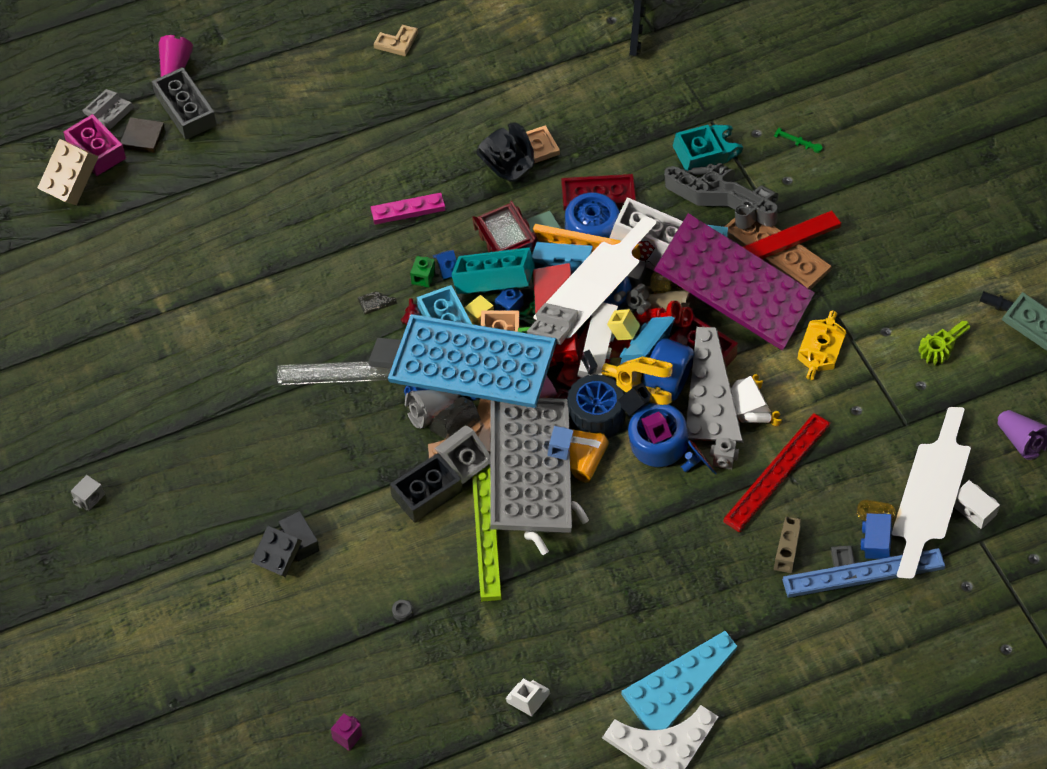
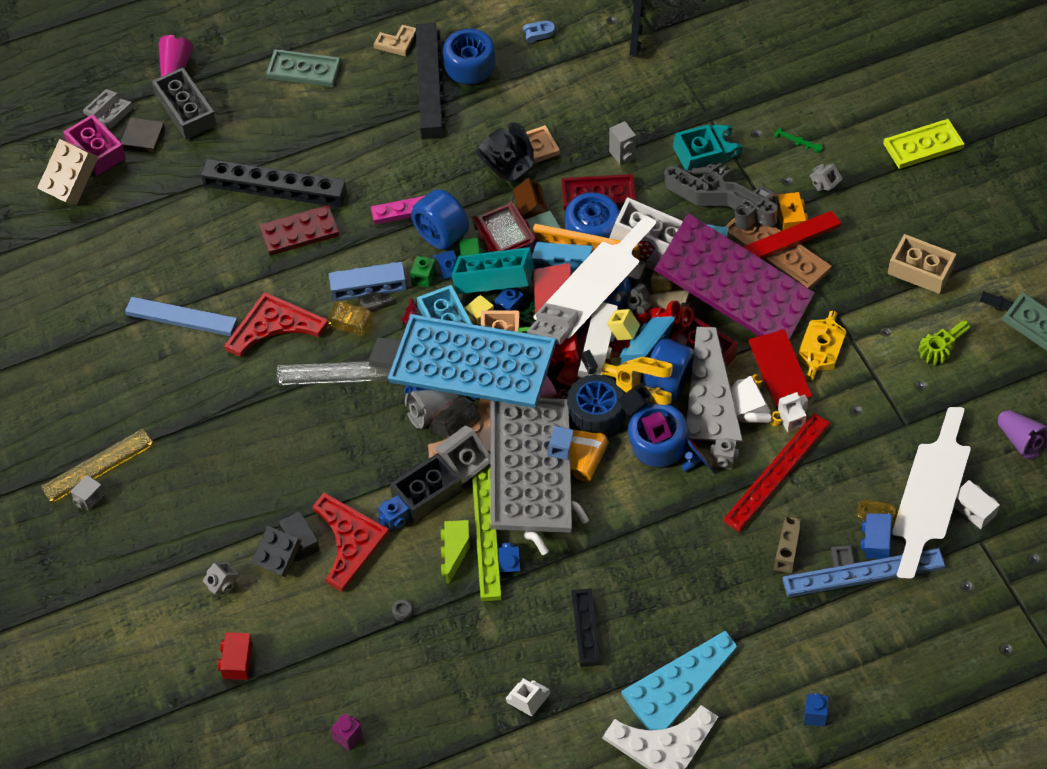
none -> clear yellow tile [41,428,154,503]
none -> medium blue tile [125,297,237,336]
none -> black brick [201,159,347,208]
none -> light grey brick [203,561,239,594]
none -> red brick [218,632,253,680]
none -> red plate [224,292,328,357]
none -> dark red plate [259,205,339,256]
none -> sand green tile [266,49,341,87]
none -> red plate [312,493,389,592]
none -> clear yellow brick [327,301,371,336]
none -> medium blue brick [328,262,406,302]
none -> blue brick [378,495,410,531]
none -> blue wheel [411,189,469,249]
none -> black brick [416,23,446,140]
none -> lime slope [441,520,470,584]
none -> blue wheel [443,29,496,85]
none -> green brick [459,238,483,256]
none -> blue bracket [498,543,520,572]
none -> reddish brown brick [513,178,548,219]
none -> medium blue plate [523,21,555,43]
none -> black plate [571,588,601,667]
none -> light grey brick [609,121,636,165]
none -> red tile [748,329,812,409]
none -> light orange brick [776,192,808,230]
none -> white brick [778,392,808,432]
none -> blue brick [804,693,828,727]
none -> light grey brick [810,164,843,191]
none -> neon yellow plate [883,119,964,169]
none -> tan brick [888,234,956,294]

